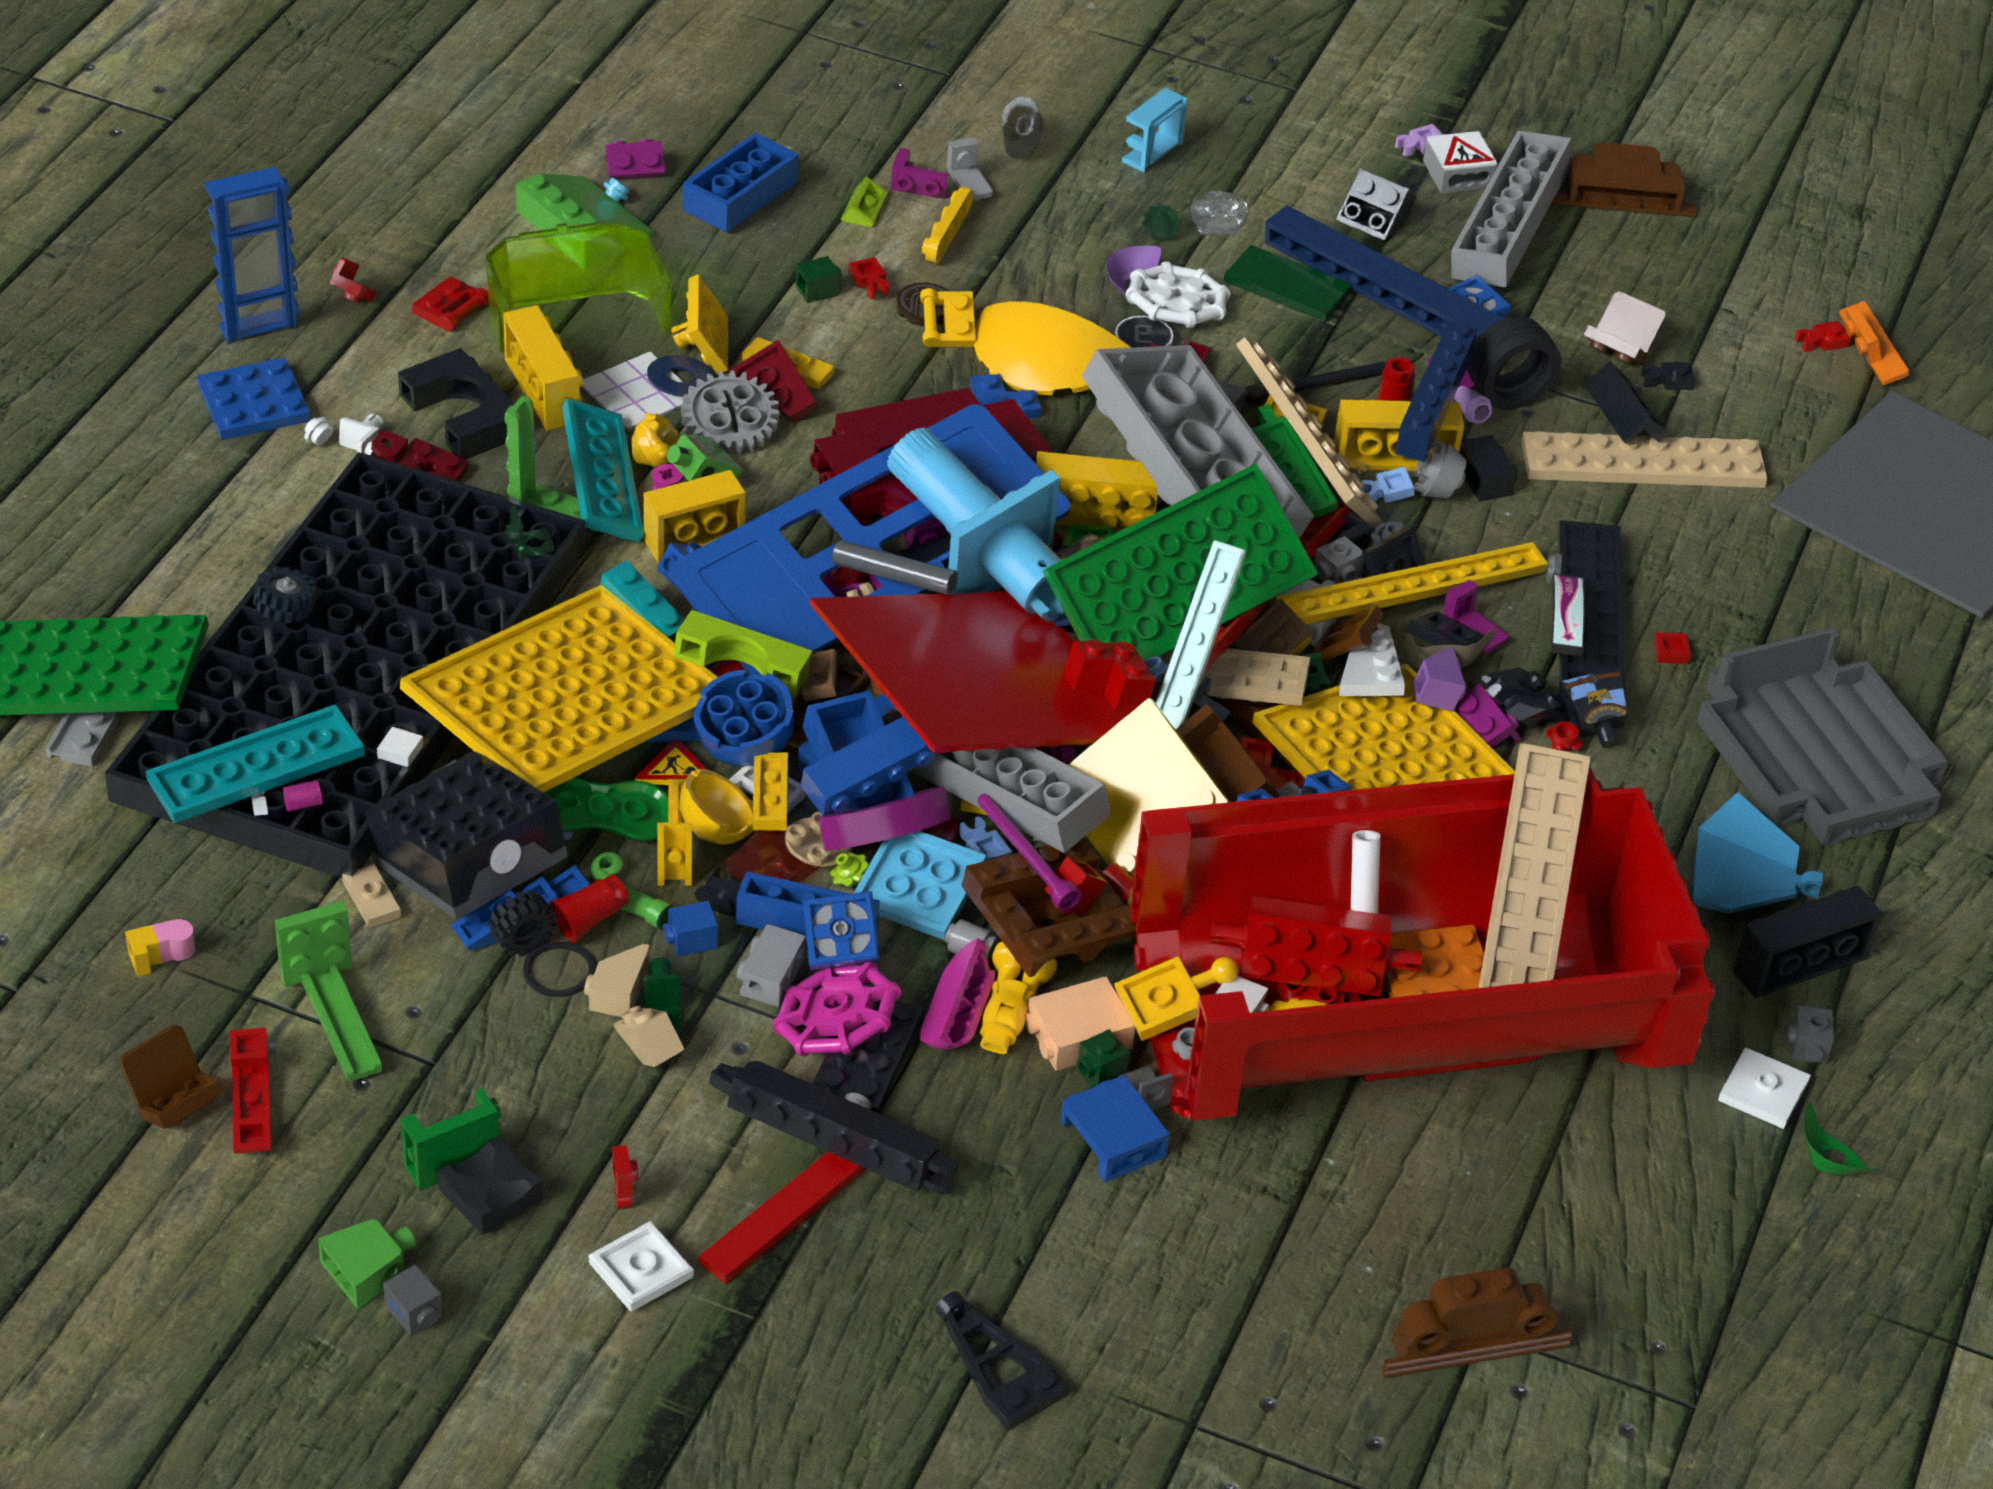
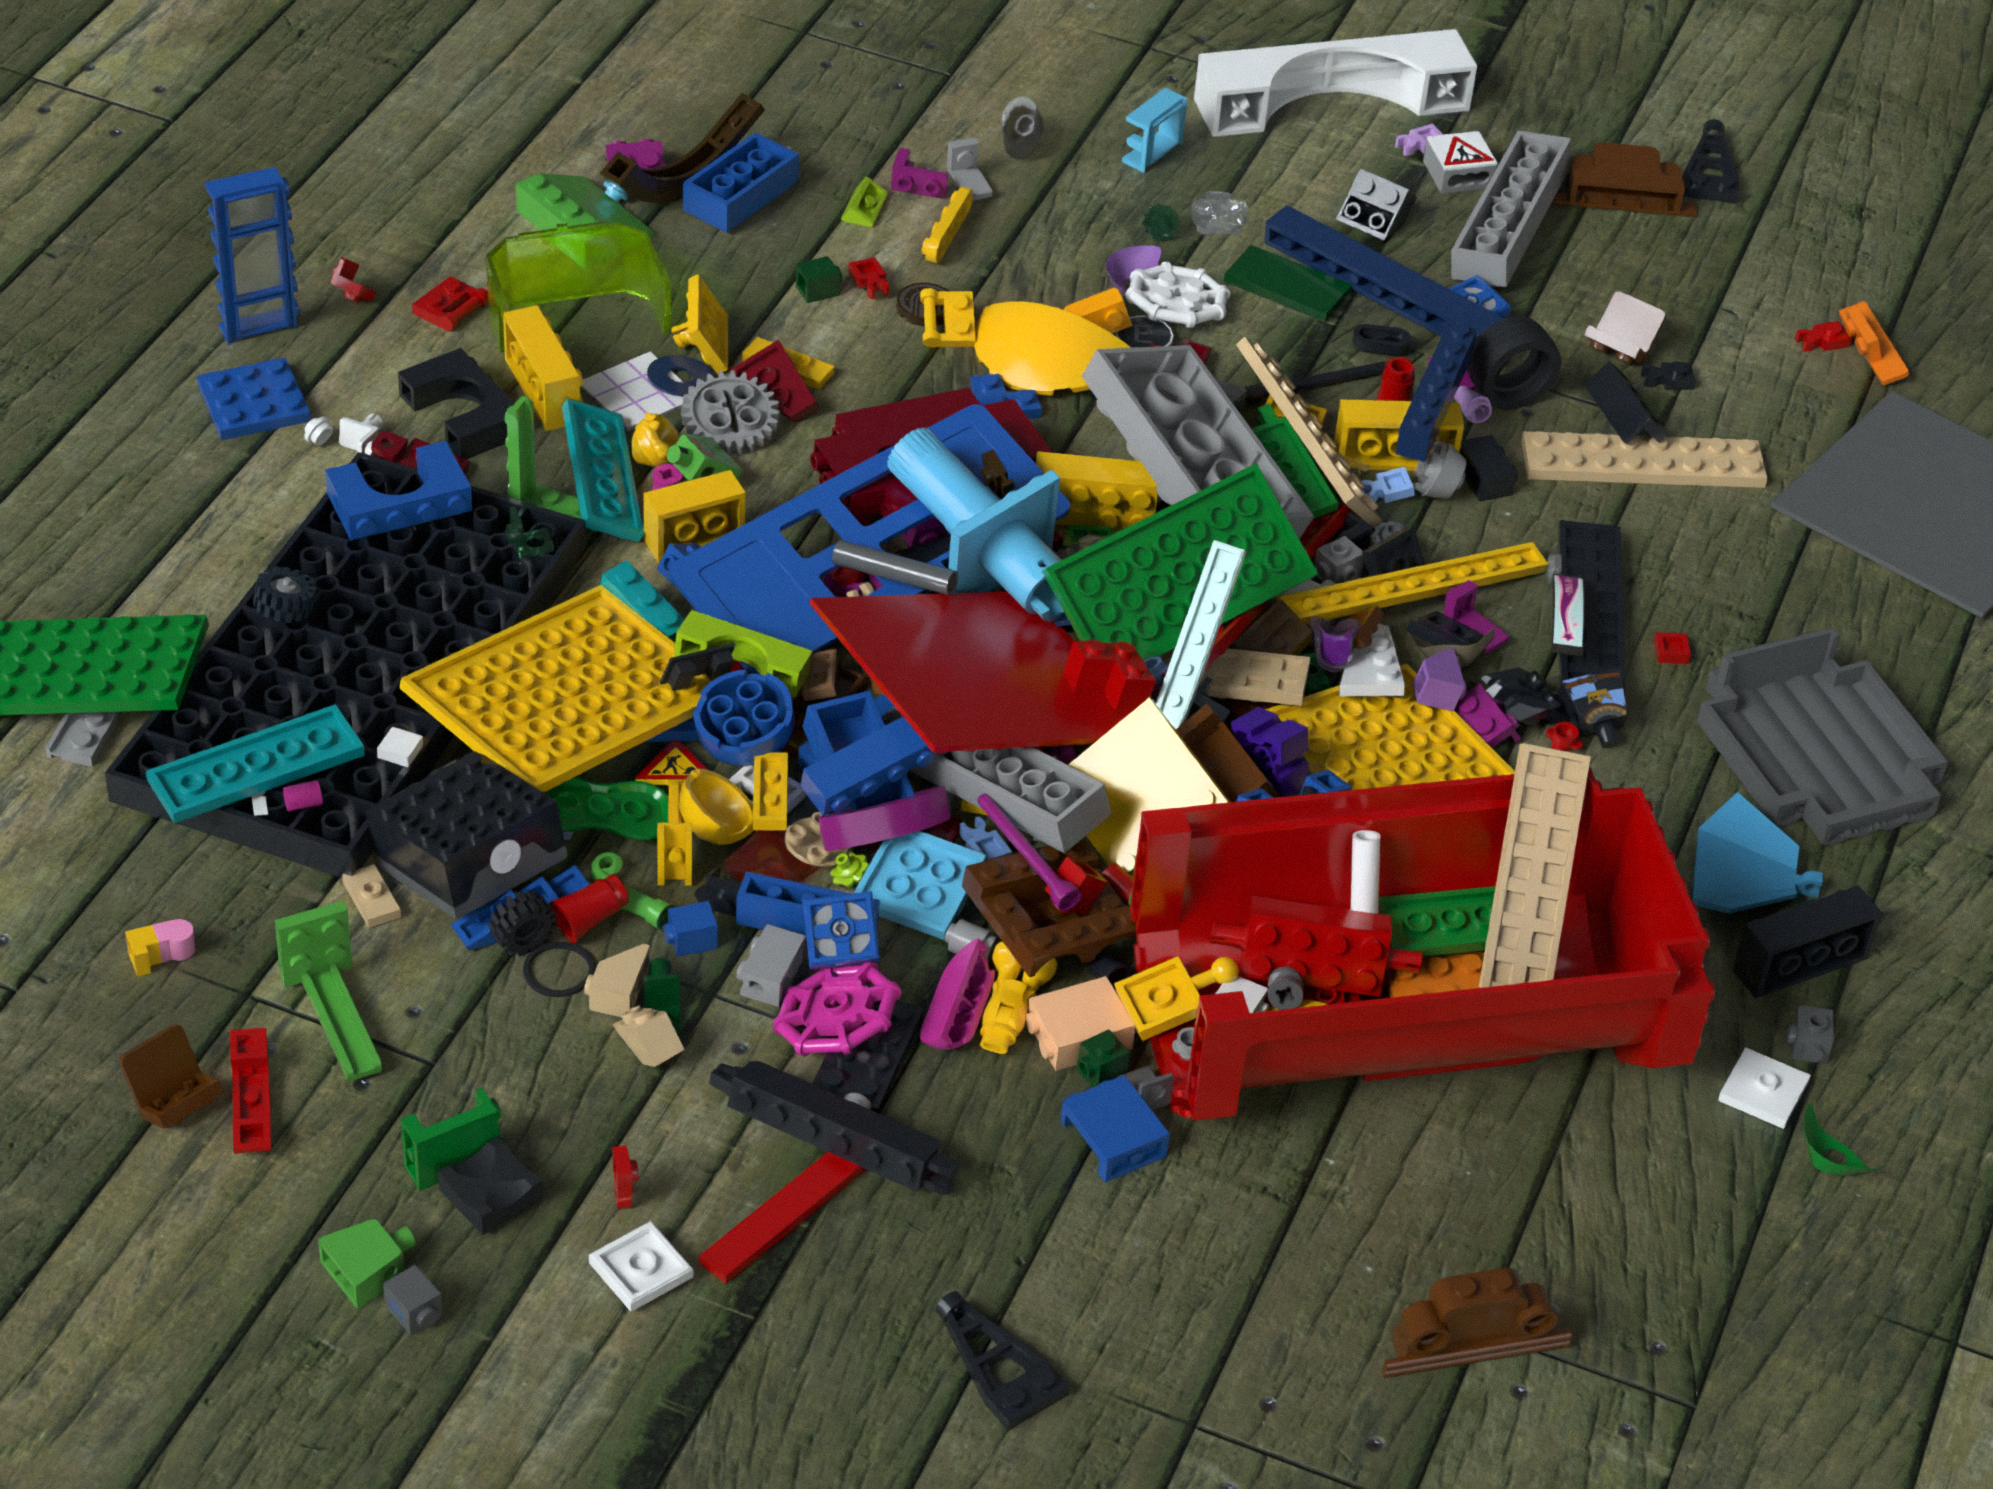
none -> blue arch [325,441,472,540]
none -> dark brown arch [600,93,765,203]
none -> black piece [660,643,736,691]
none -> dark brown plate [980,449,1015,499]
none -> light orange bracket [1064,288,1132,334]
none -> black piece [1089,953,1132,994]
none -> white arch [1194,29,1477,137]
none -> dark purple brick [1231,707,1309,797]
none -> dark grey wheel [1268,966,1303,1010]
none -> piece [1309,616,1360,672]
none -> black plate [1352,324,1411,356]
none -> green plate [1378,886,1496,956]
none -> black plate [1682,119,1739,204]

